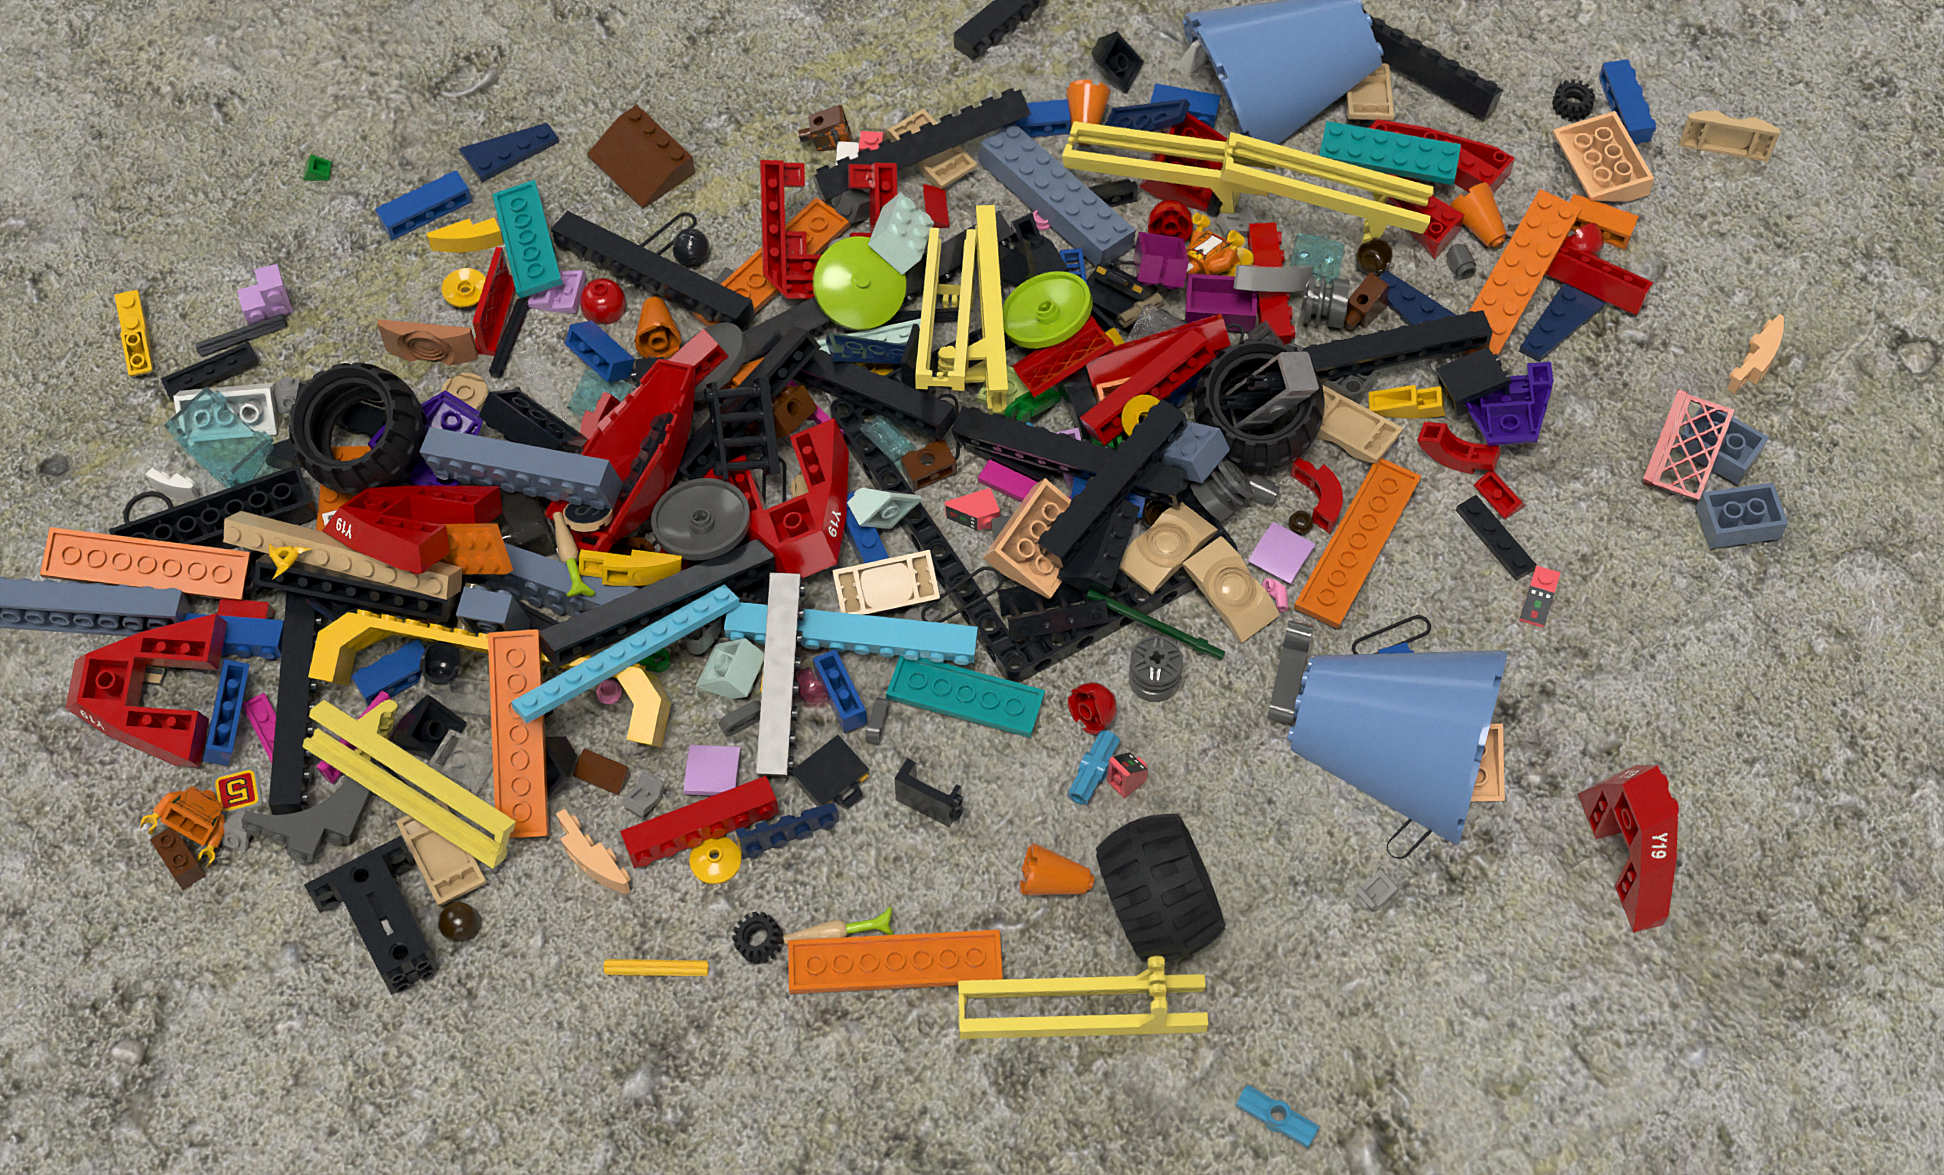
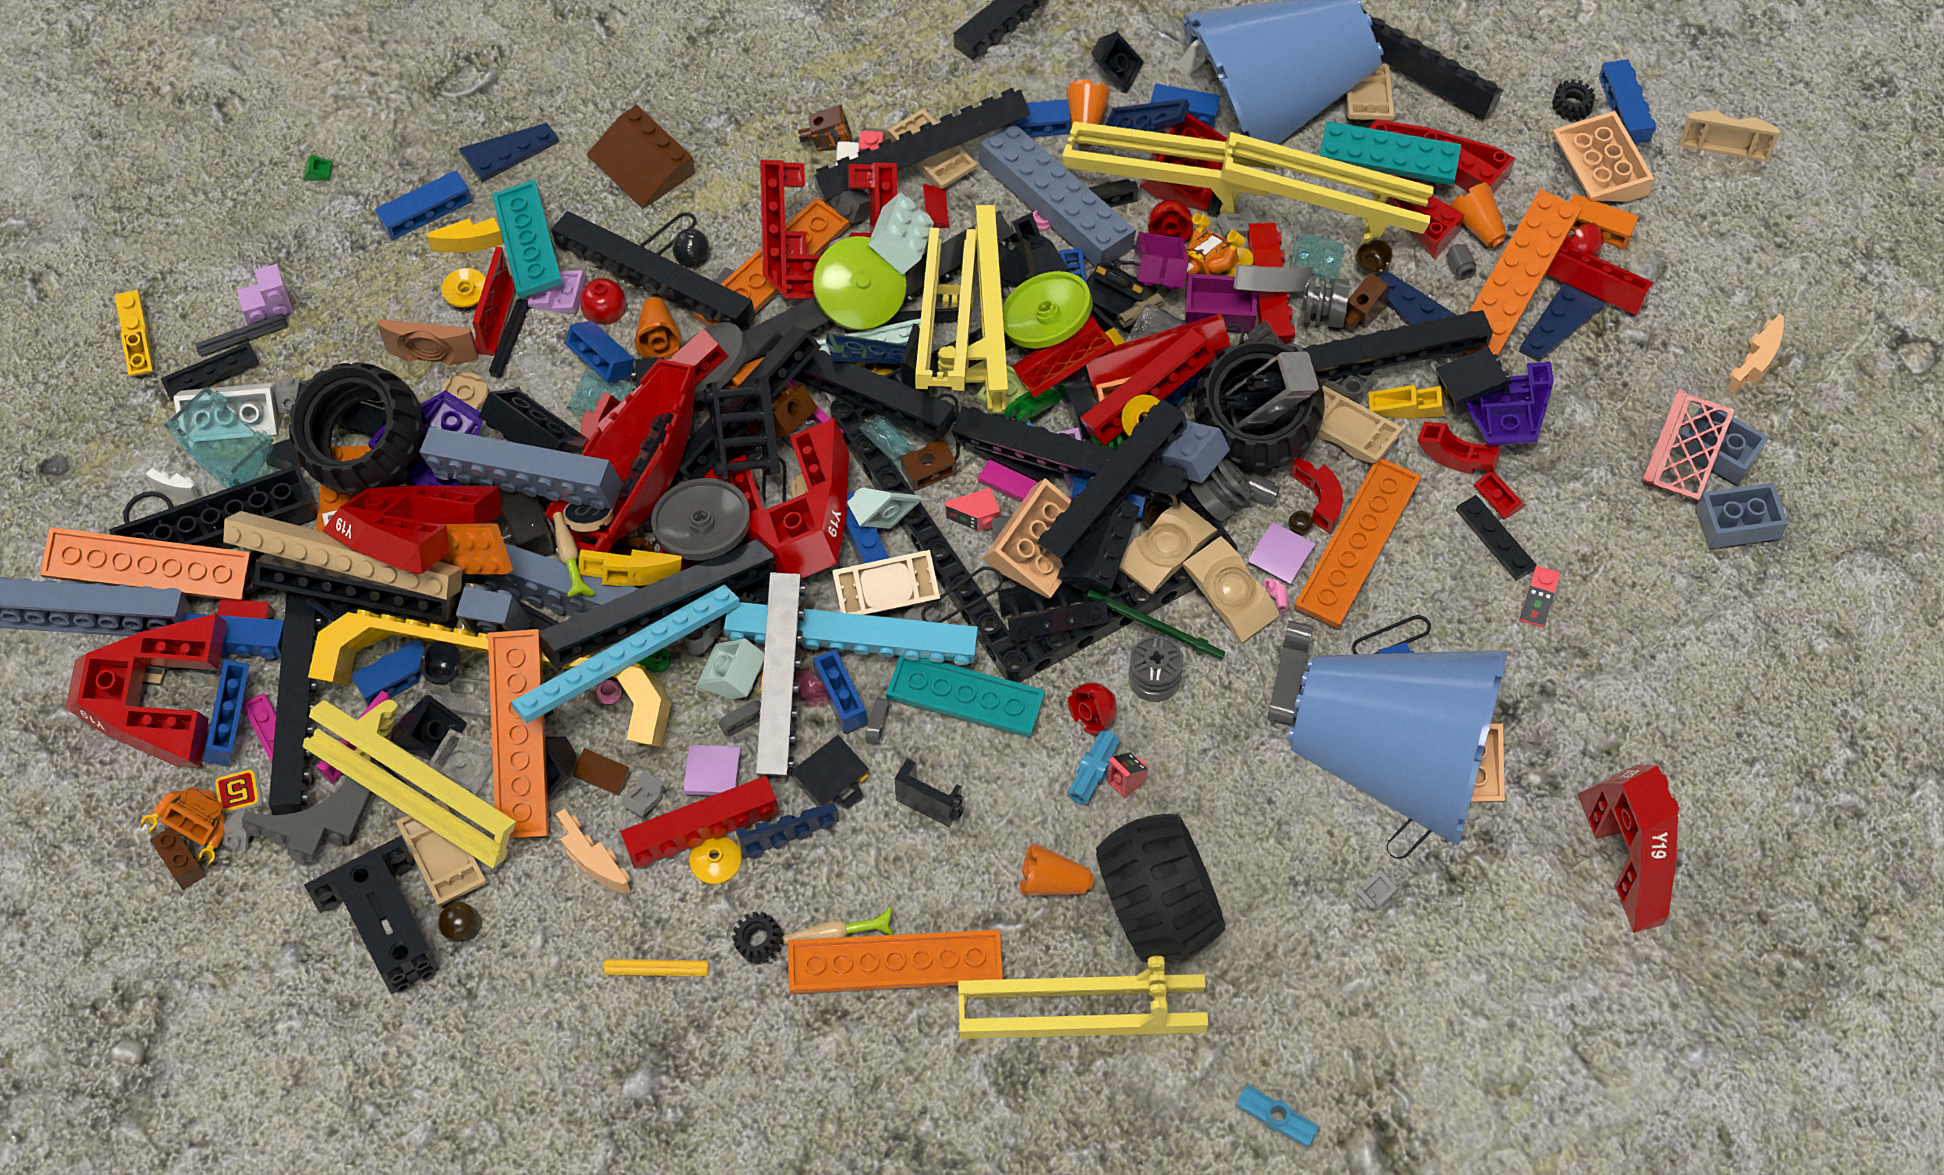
yellow piece [269,543,312,579] -> none

